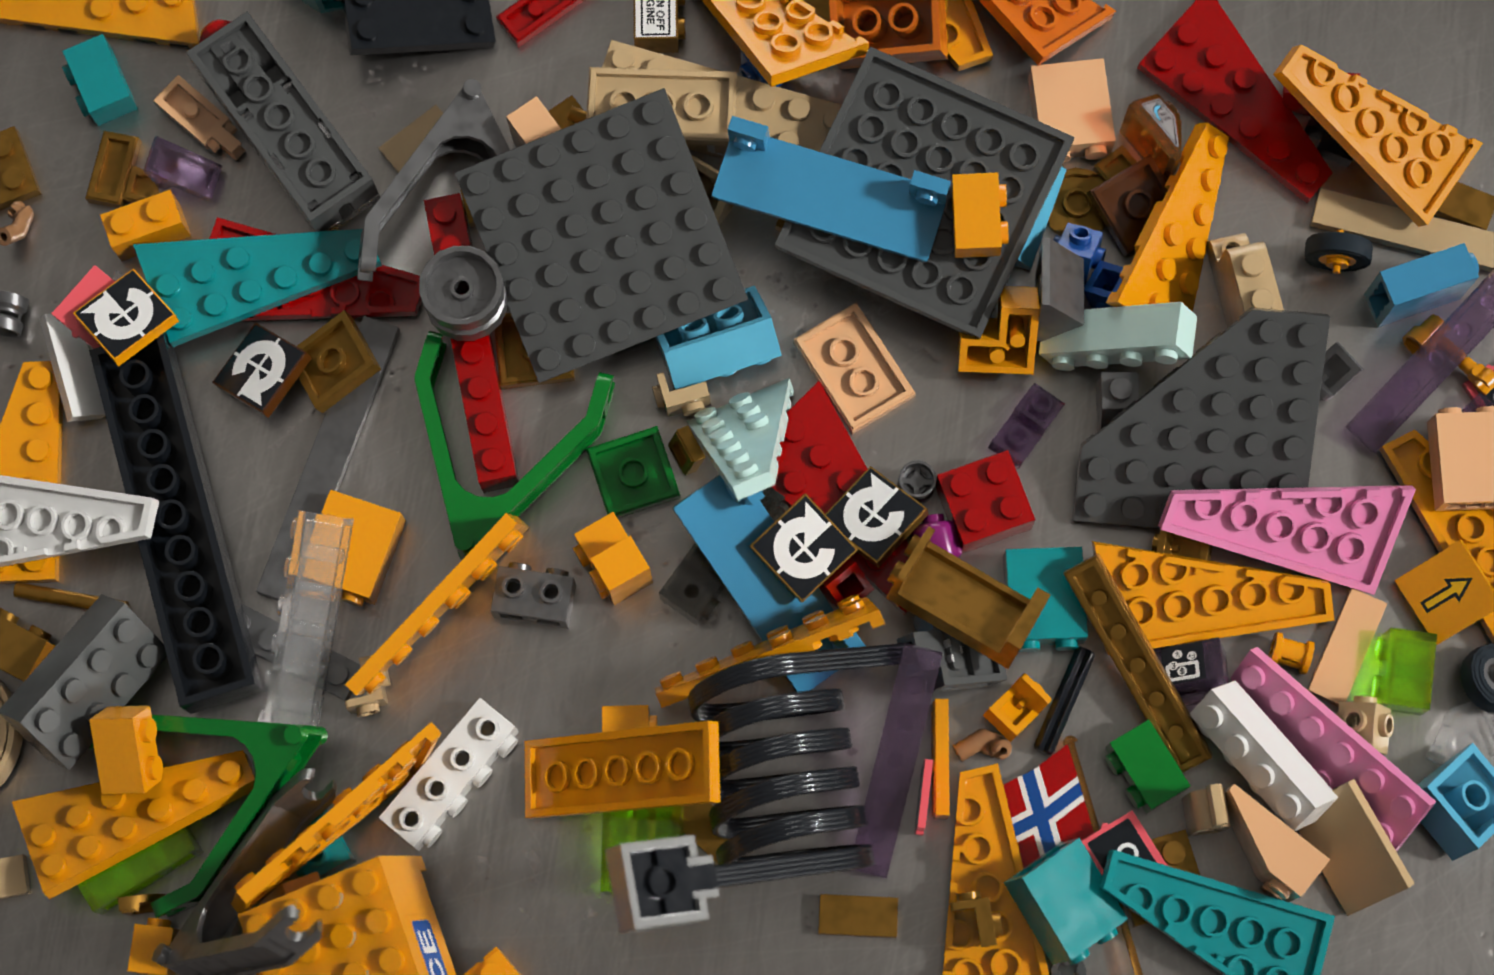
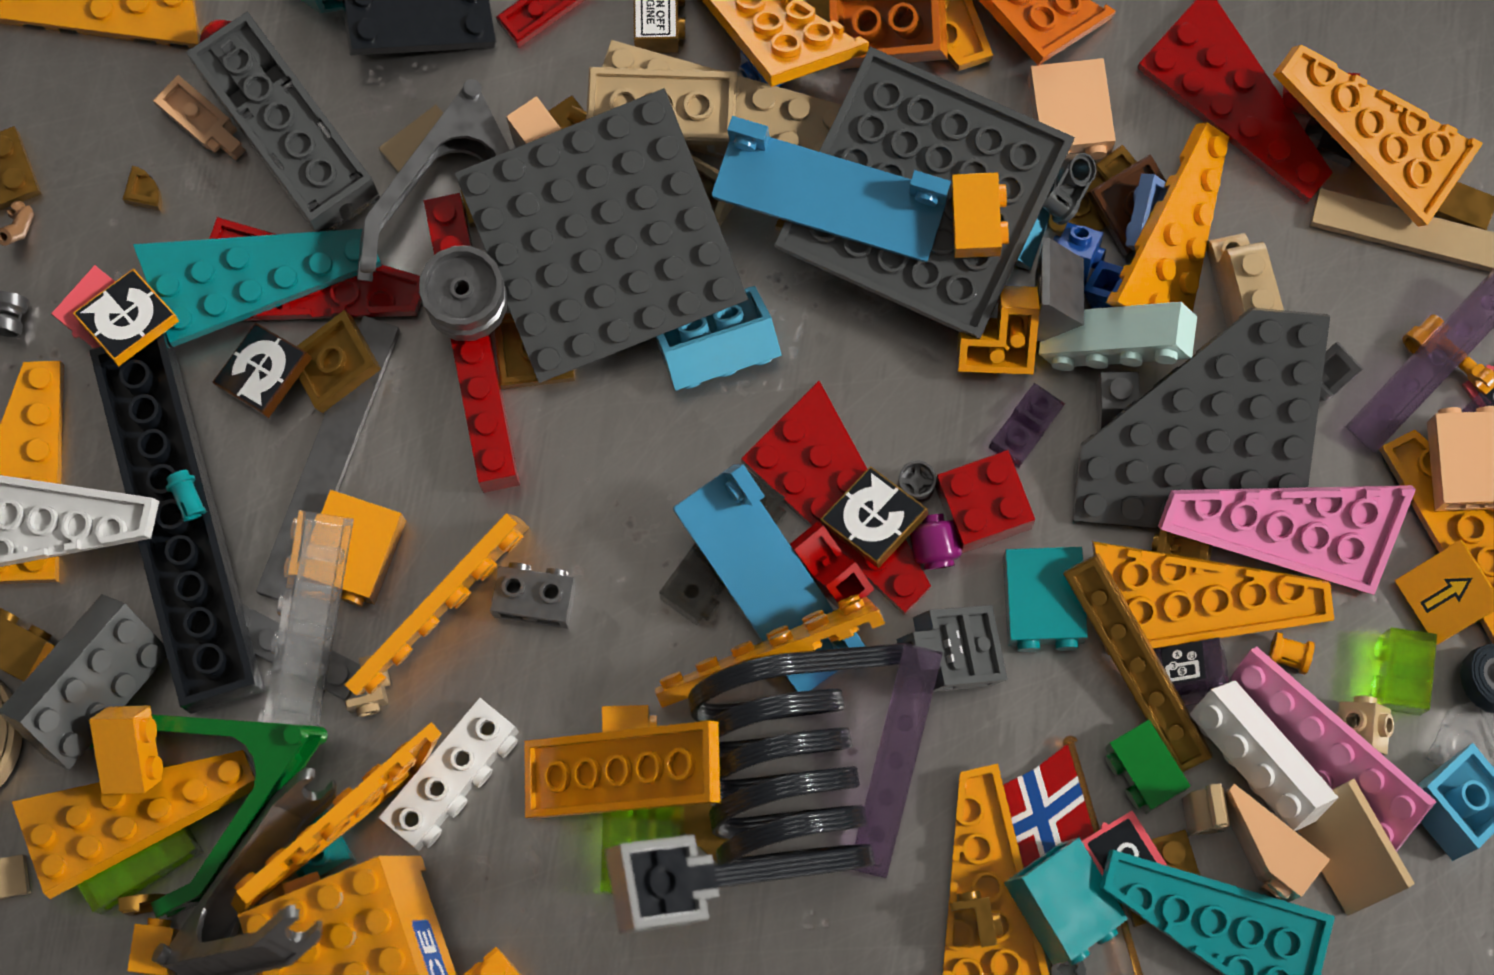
pearl gold bar [13,582,129,610] -> none
white tile [39,314,105,422] -> none
teal brick [62,34,138,126] -> none
pearl gold tile [85,131,142,208] -> none
light orange brick [100,189,191,261] -> none
clear purple slope [143,136,223,201] -> none
green piece [414,331,615,560] -> none
light orange brick [572,512,653,605] -> none
green tile [586,426,681,518] -> none
tan bracket [652,372,711,417] -> none
pearl gold tile [668,425,706,476] -> none
light aqua wing [687,378,794,501] -> none
tile [748,493,858,603] -> none
light nougat tile [793,302,916,435] -> none
pearl gold tile [818,894,898,938] -> none
pearl gold panel [886,526,1051,669] -> none
coral piece [914,759,933,836] -> none
light orange tile [931,699,950,819] -> none
medium nougat arm [952,728,1012,762] -> none
light orange bracket [983,673,1052,742] -> none
black axle [1034,646,1095,755] -> none
clear orange slope [1119,93,1182,181] -> none
black wheel [1305,230,1373,274] -> none
light nougat tile [1307,588,1388,707] -> none
dark azure brick [1364,243,1479,328] -> none
none -> teal pin [165,470,207,521]
none -> dark grey piece [1042,153,1096,225]
none -> medium blue plate [1125,173,1168,251]

